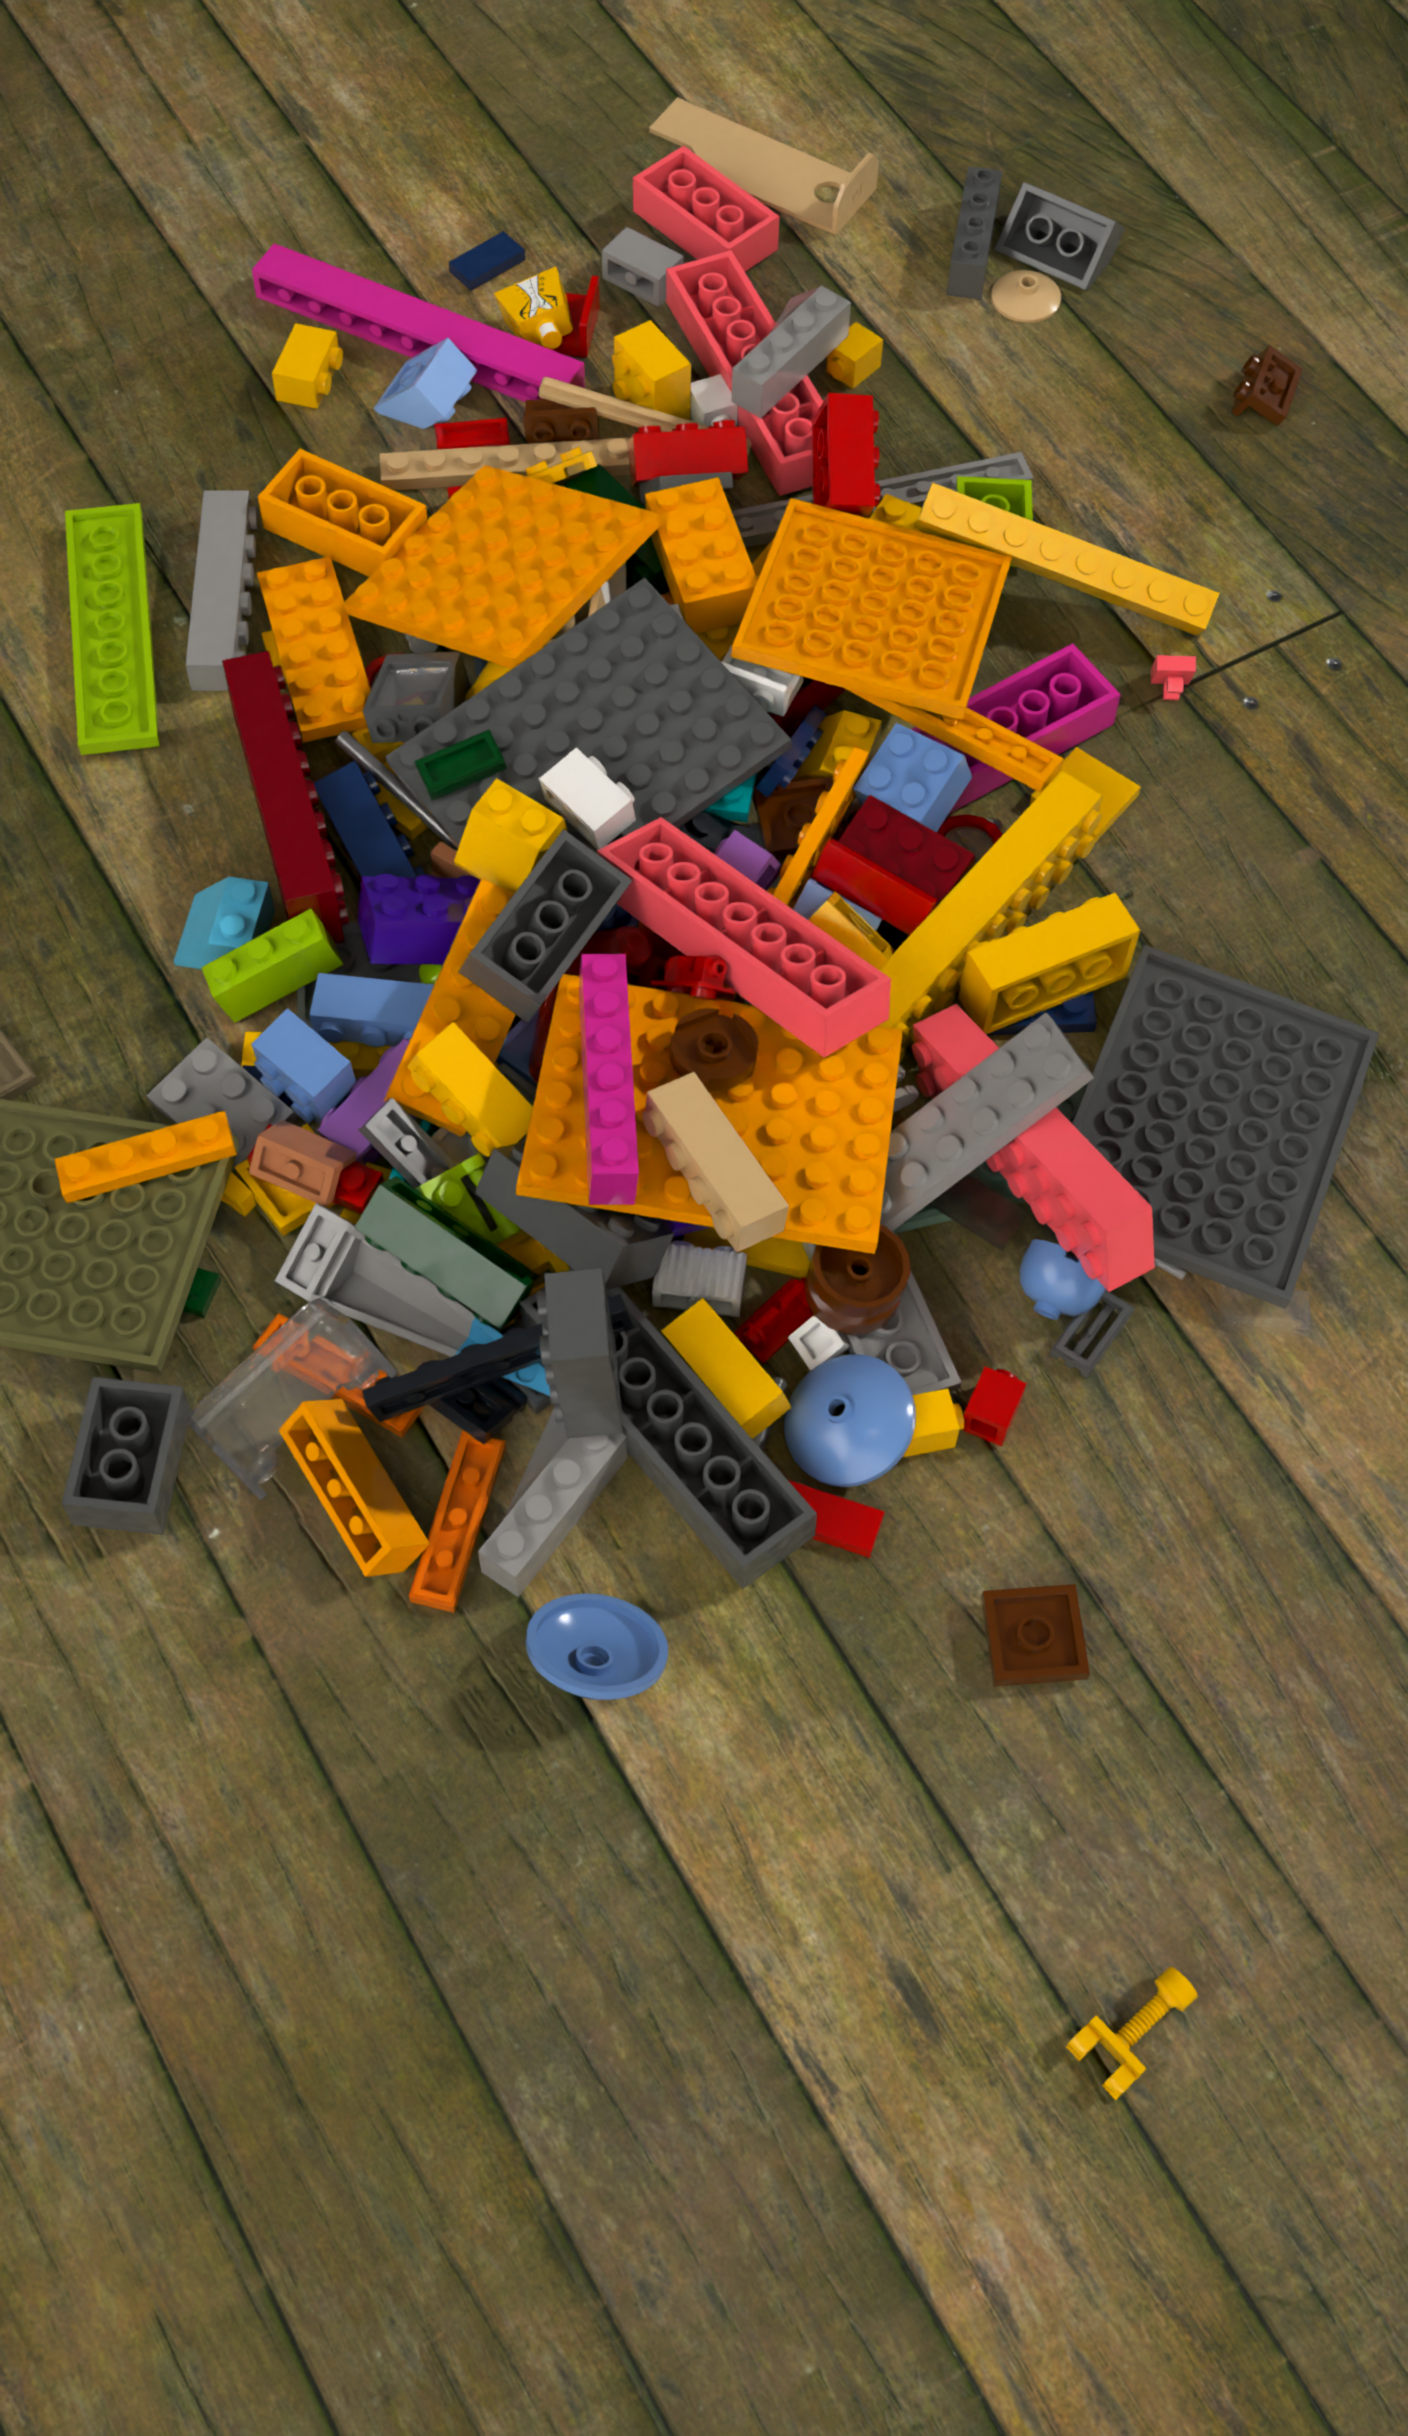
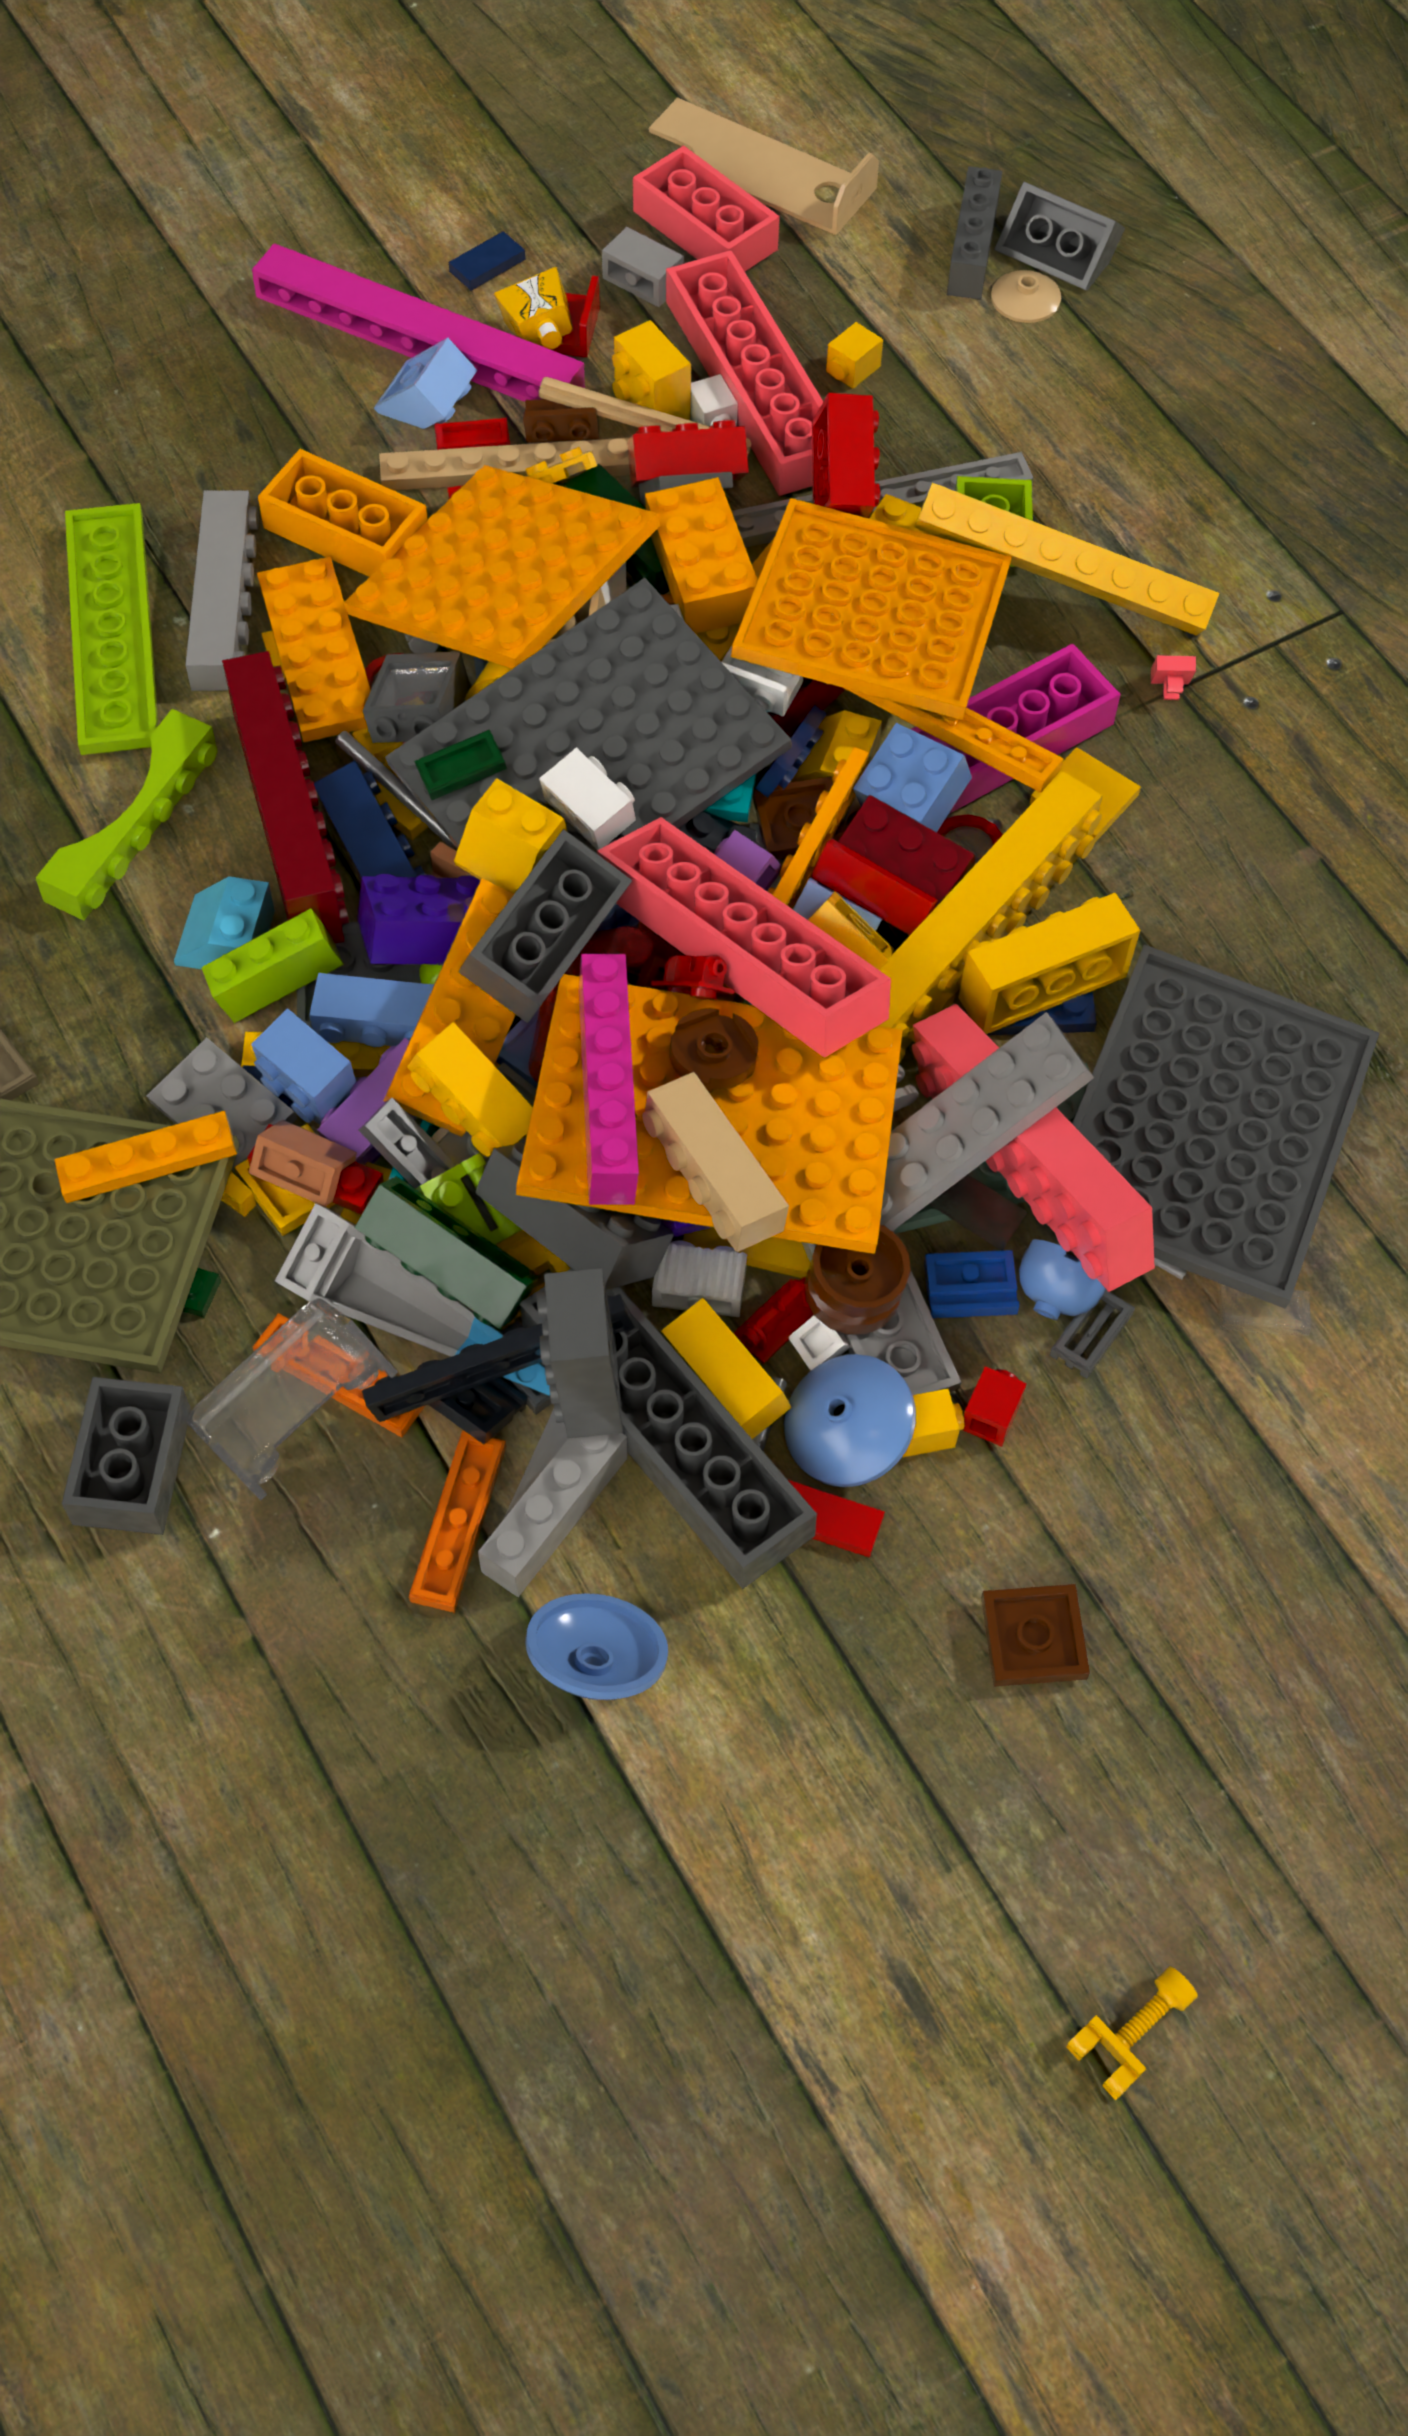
yellow brick [272,323,343,409] -> none
light orange brick [278,1399,430,1577] -> none
light grey wedge [731,286,851,418] -> none
reddish brown bracket [1231,345,1303,426] -> none
none -> lime arch [36,709,218,921]
none -> blue plate [924,1250,1020,1318]

